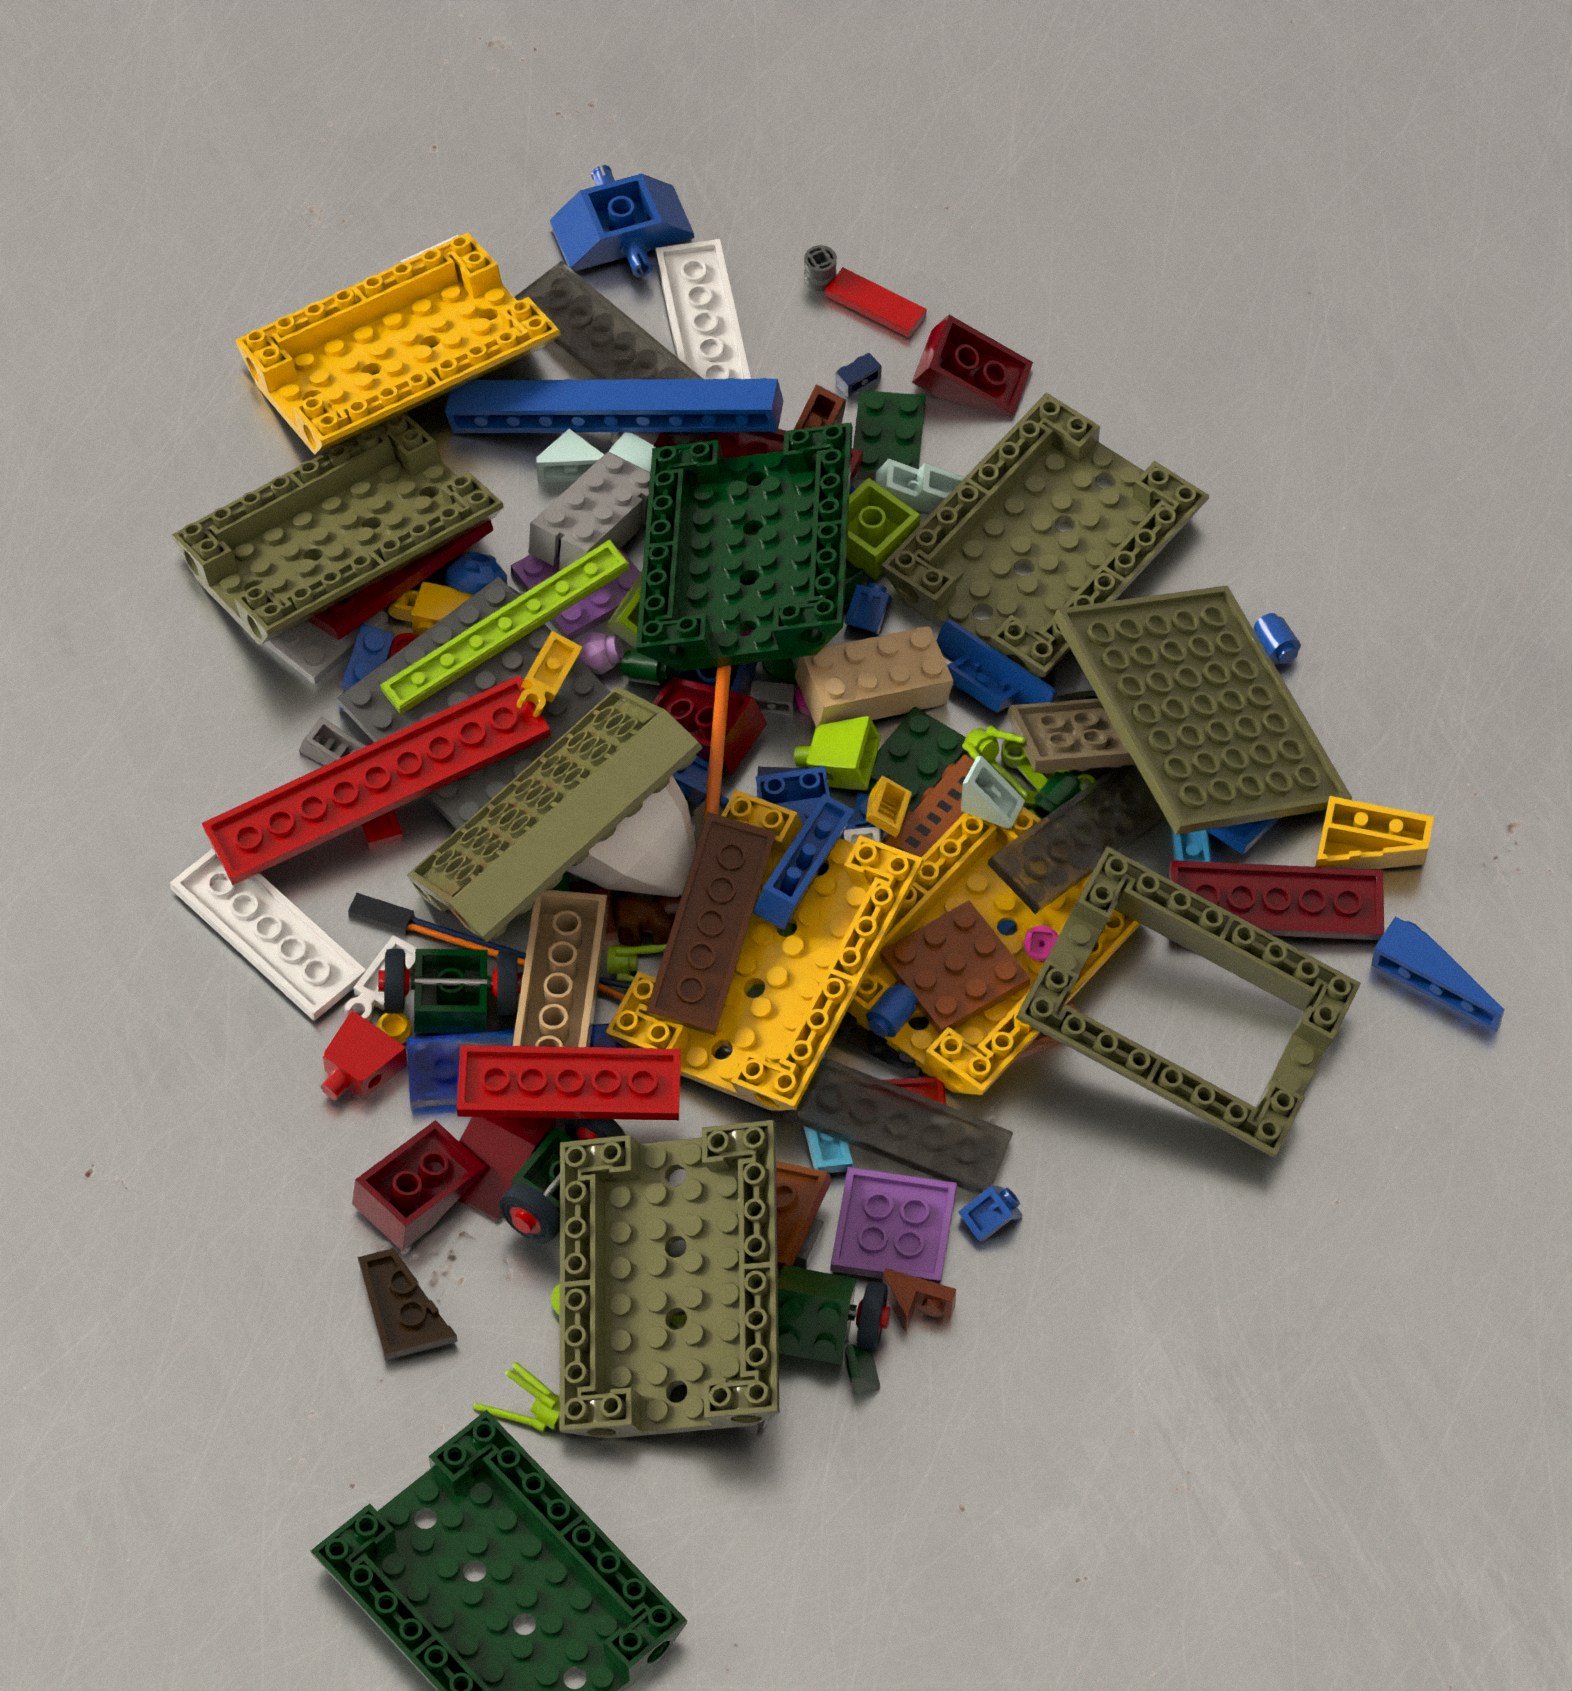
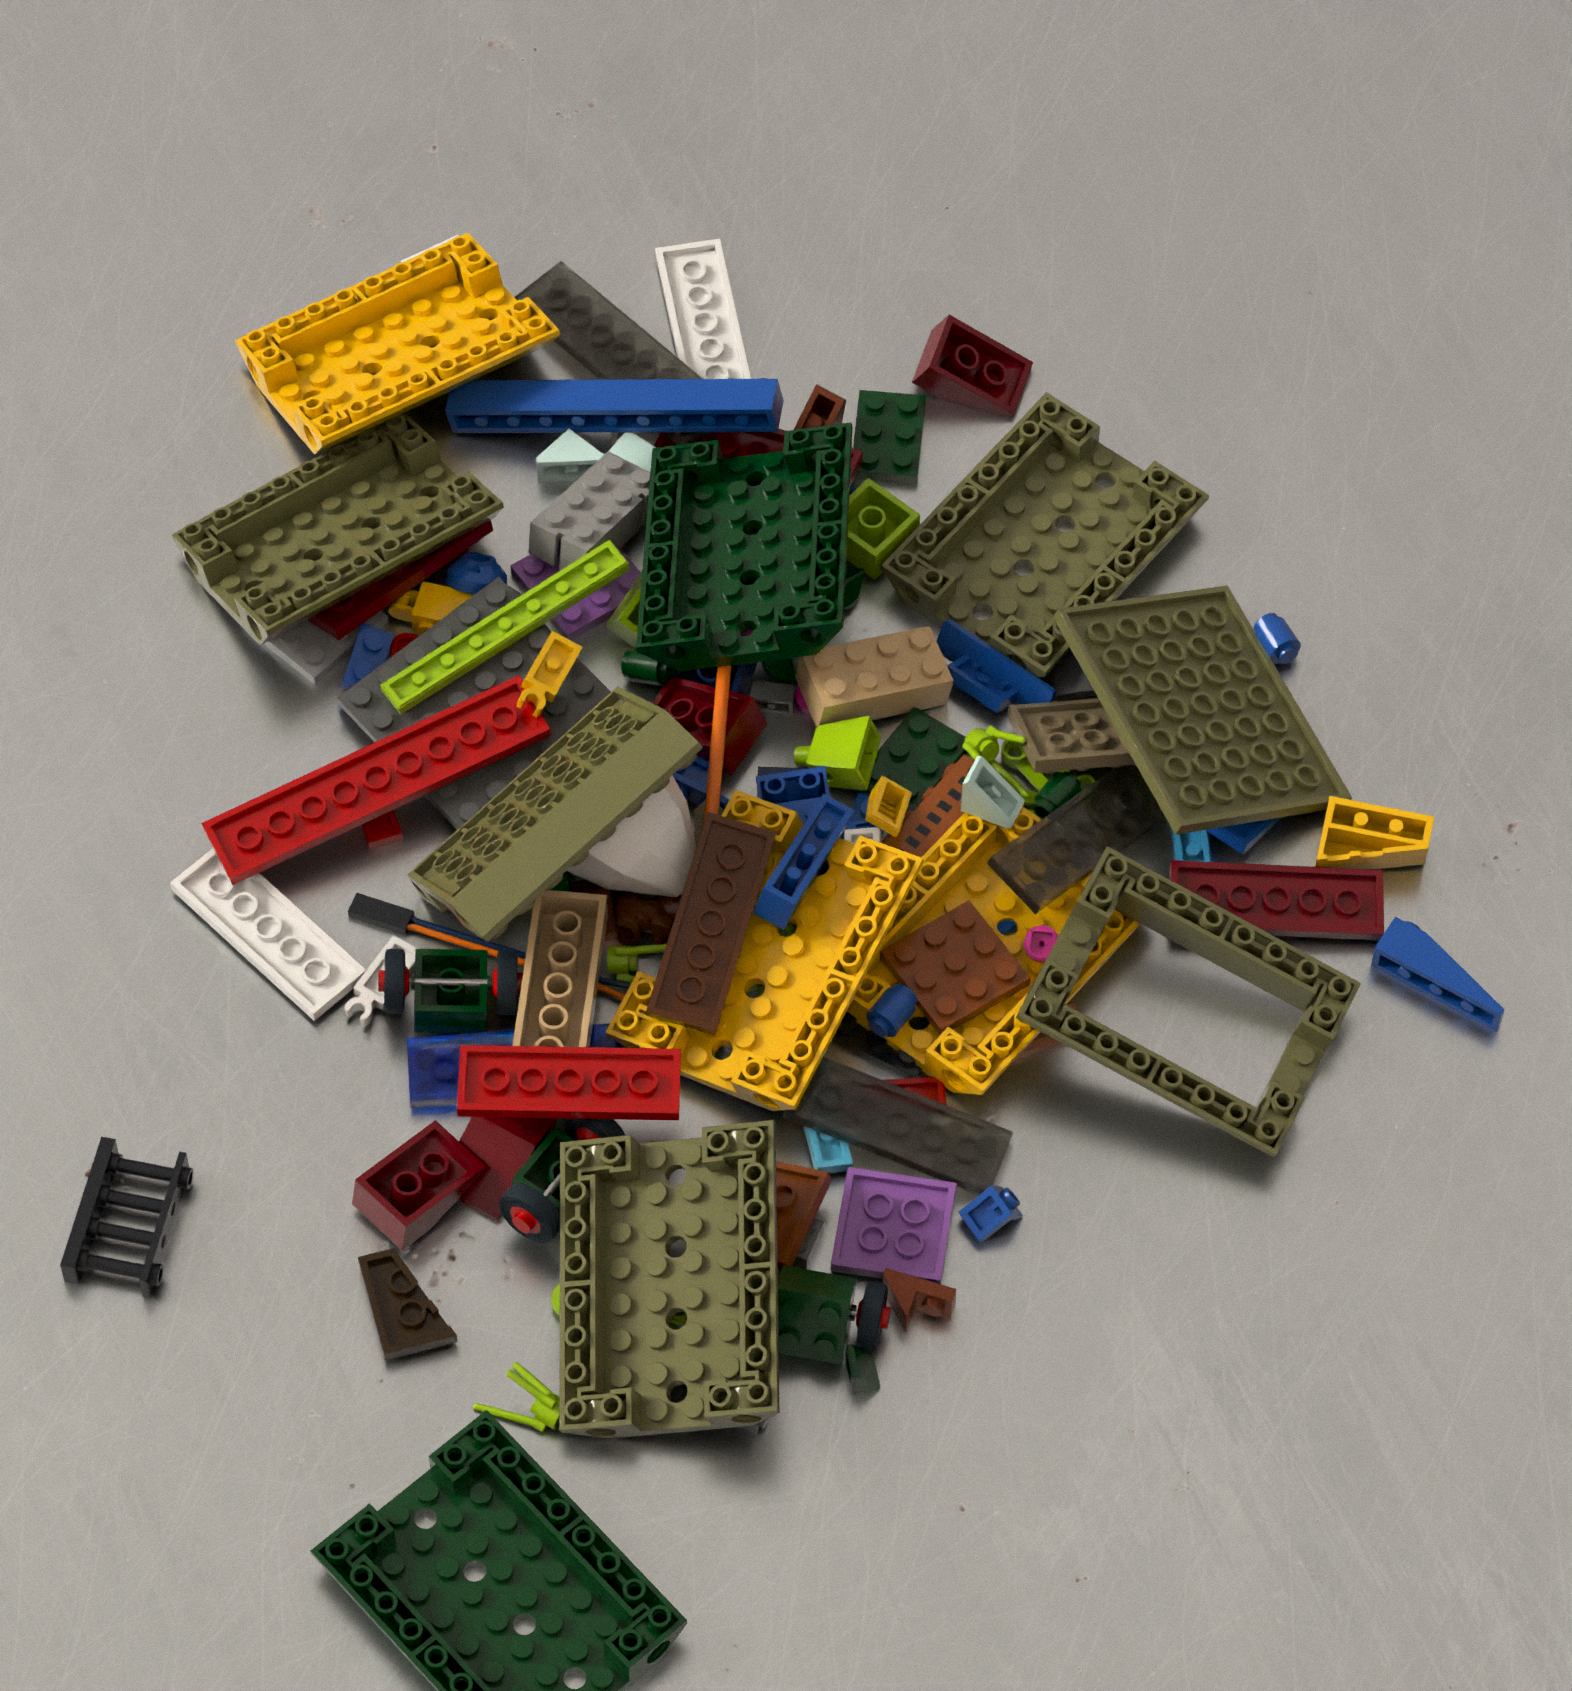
light grey slope [299,716,366,765] -> none
red torso [320,1010,408,1100] -> none
yellow plate [376,1013,412,1044] -> none
blue slope [550,165,694,277] -> none
lavender rock [578,632,624,675] -> none
dark grey wheel [804,245,837,291] -> none
red tile [825,267,927,338] -> none
dark blue piece [836,353,882,398] -> none
blue bracket [844,582,893,634] -> none
light aqua slope [875,459,965,513] -> none
none -> black fence [60,1136,193,1298]

